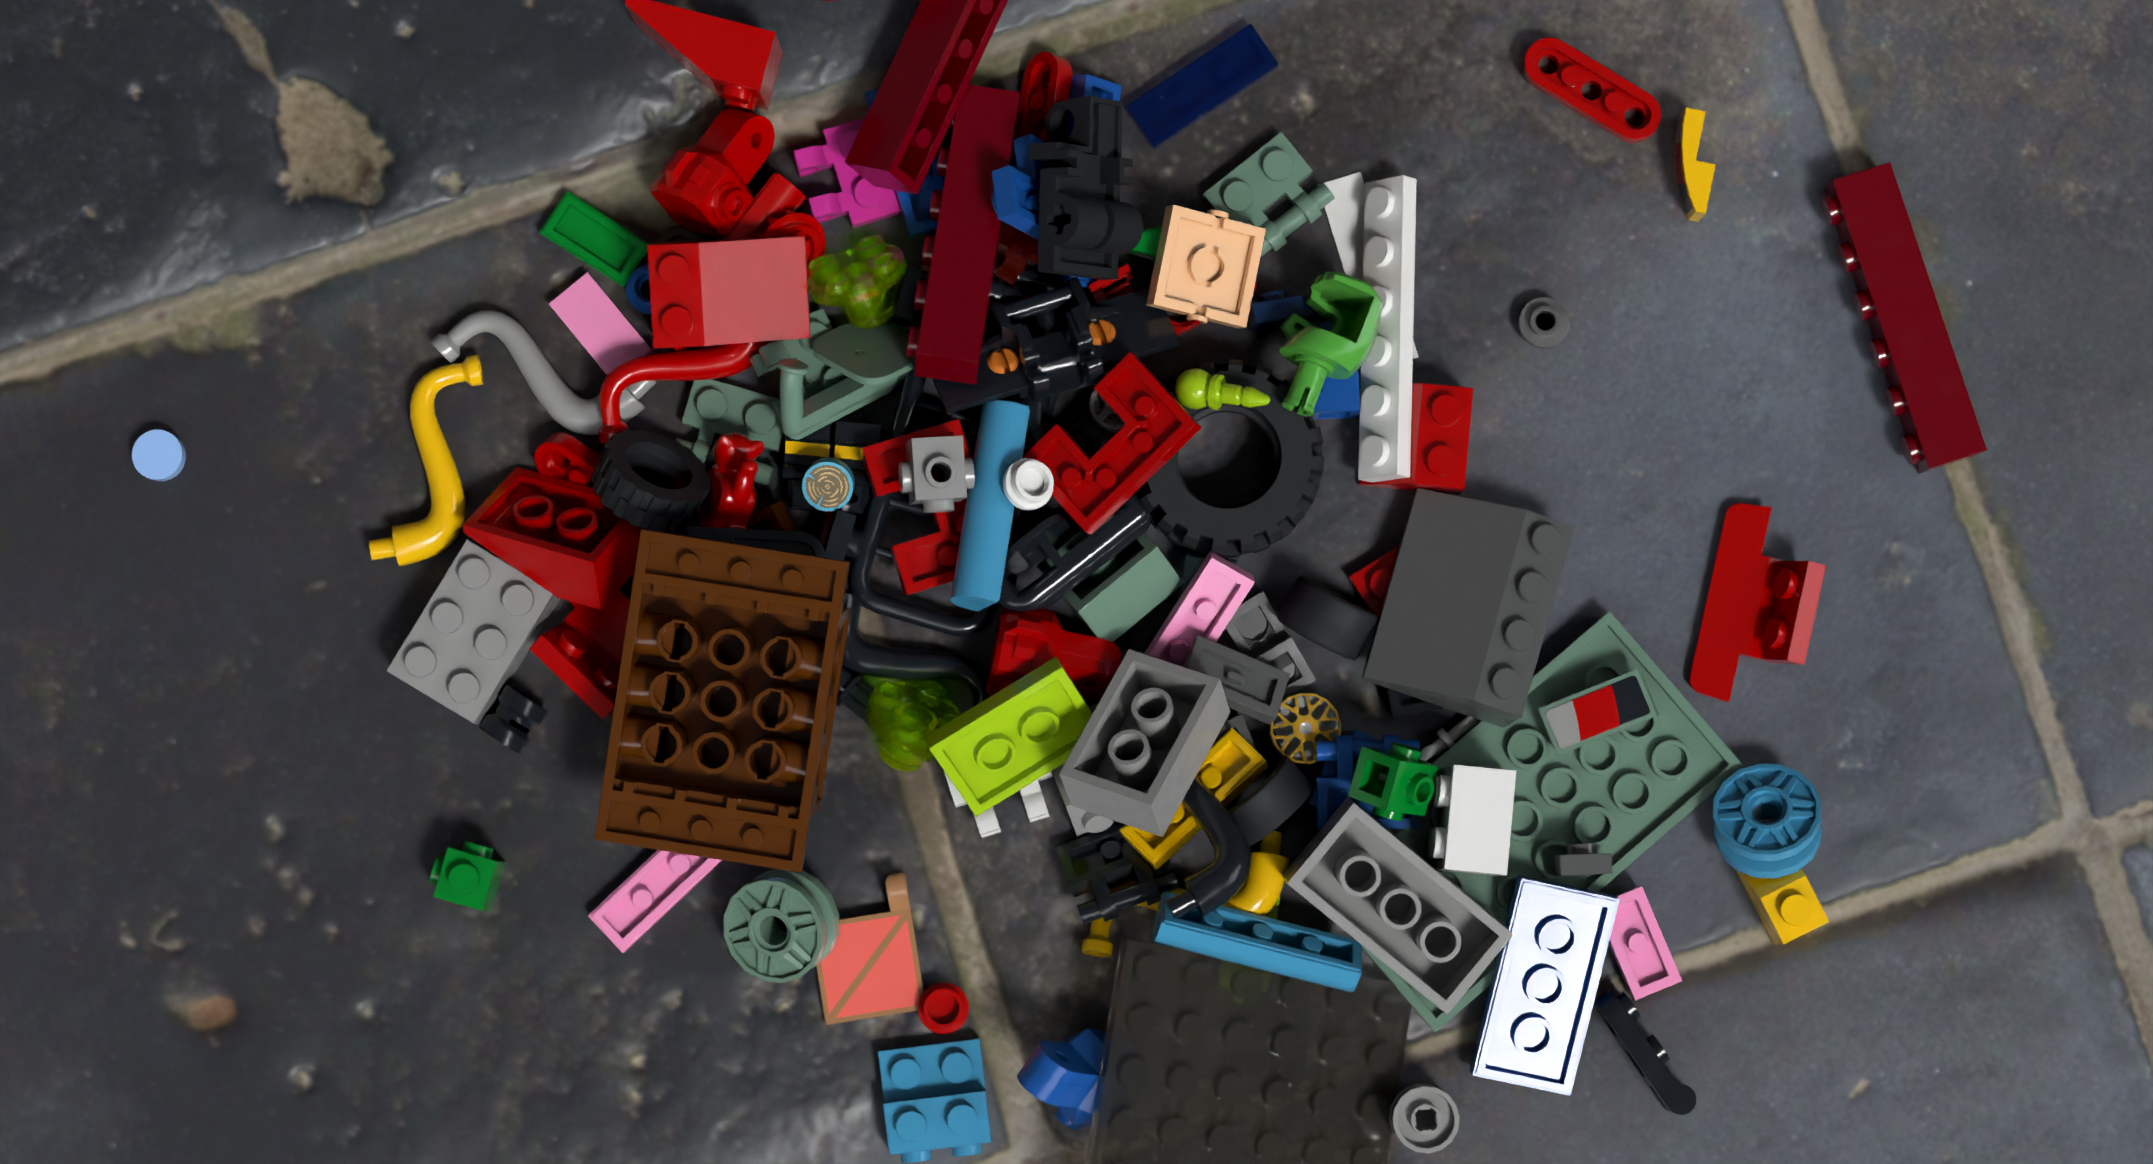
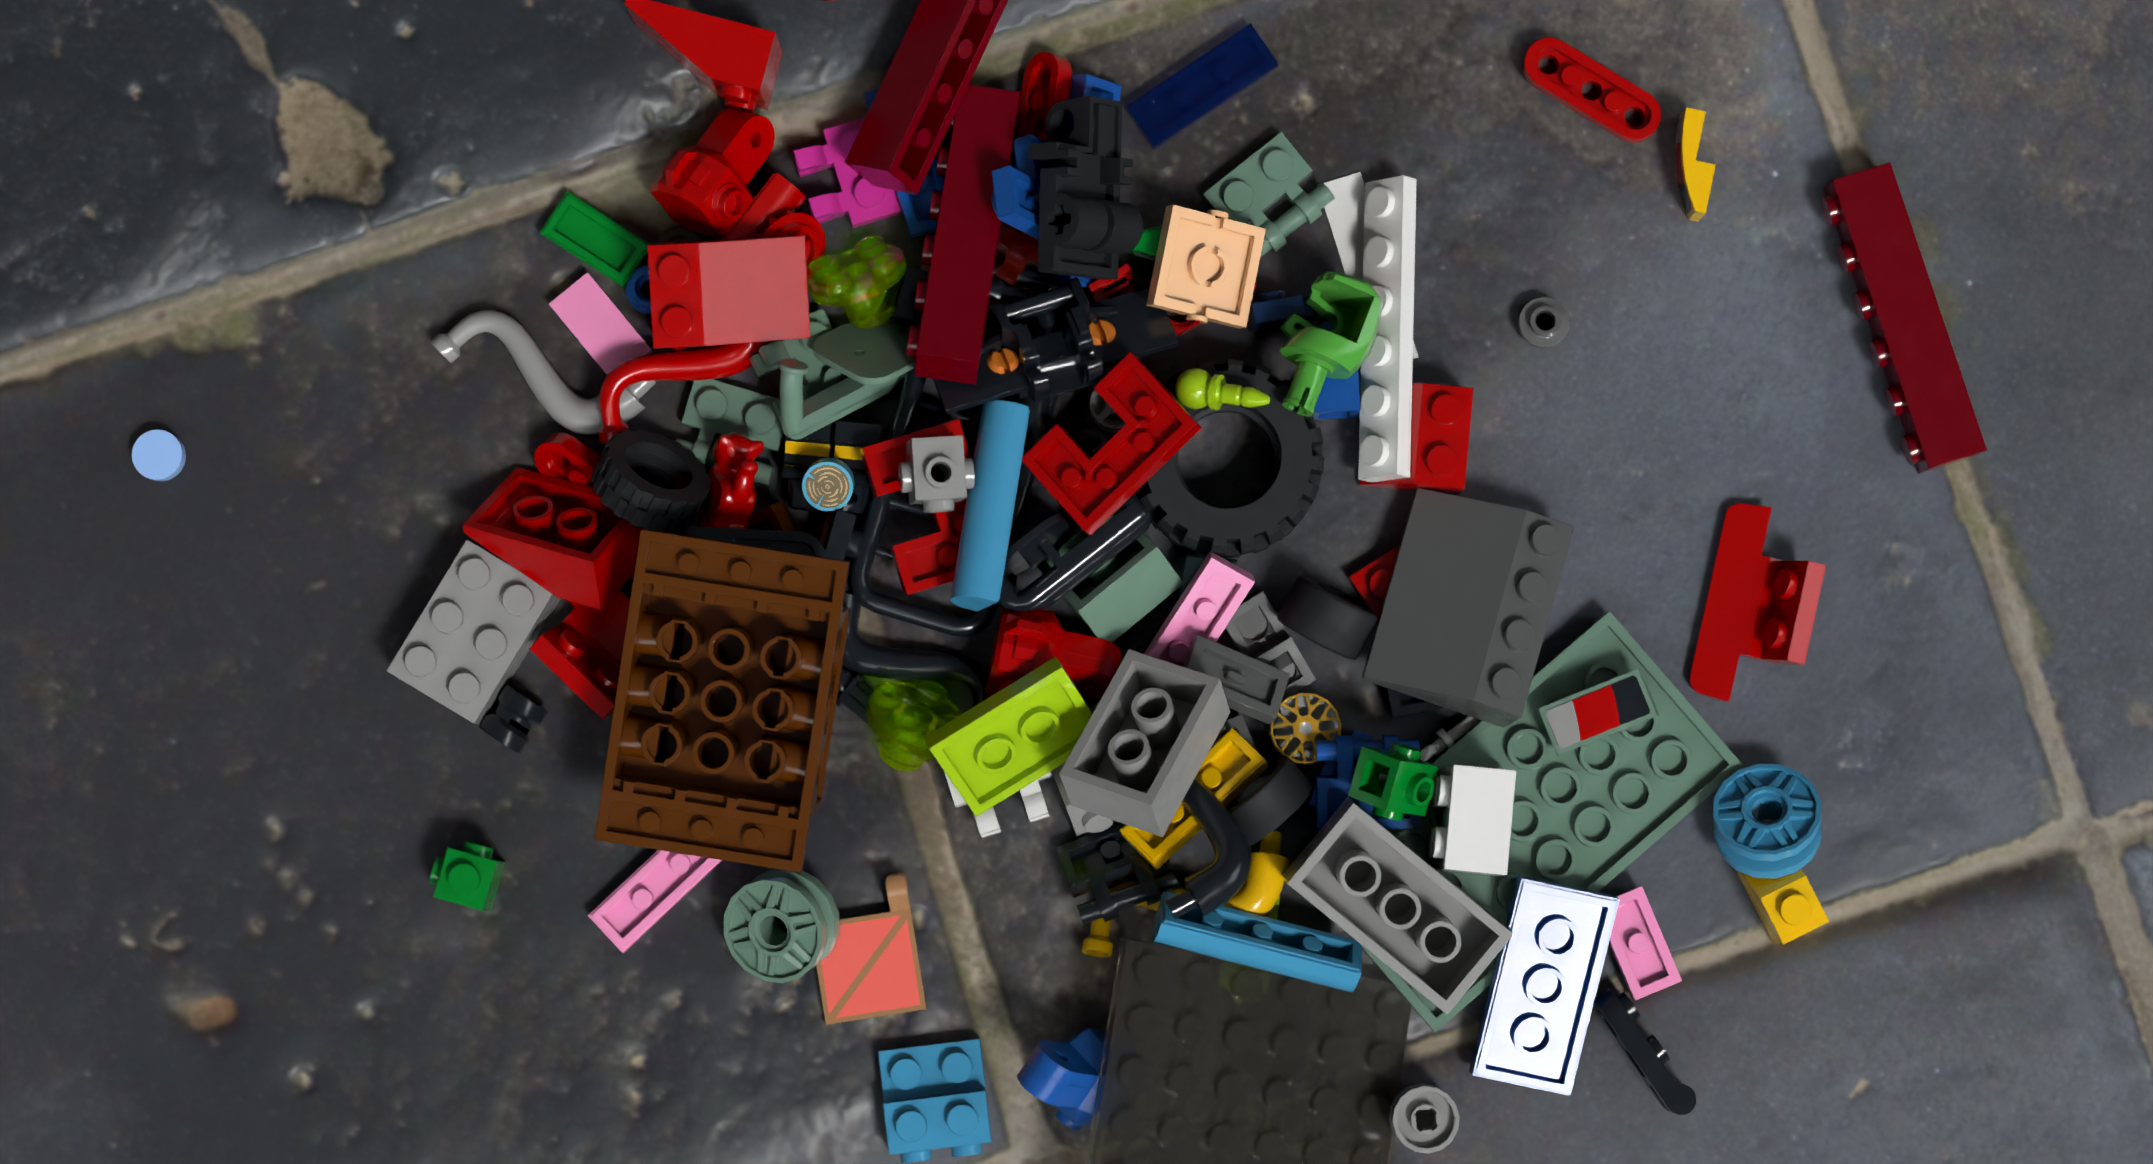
yellow animal [369,354,484,567] -> none
red plate [918,982,969,1034] -> none
white plate [1003,458,1054,510] -> none
dark grey plate [1554,843,1613,876] -> none

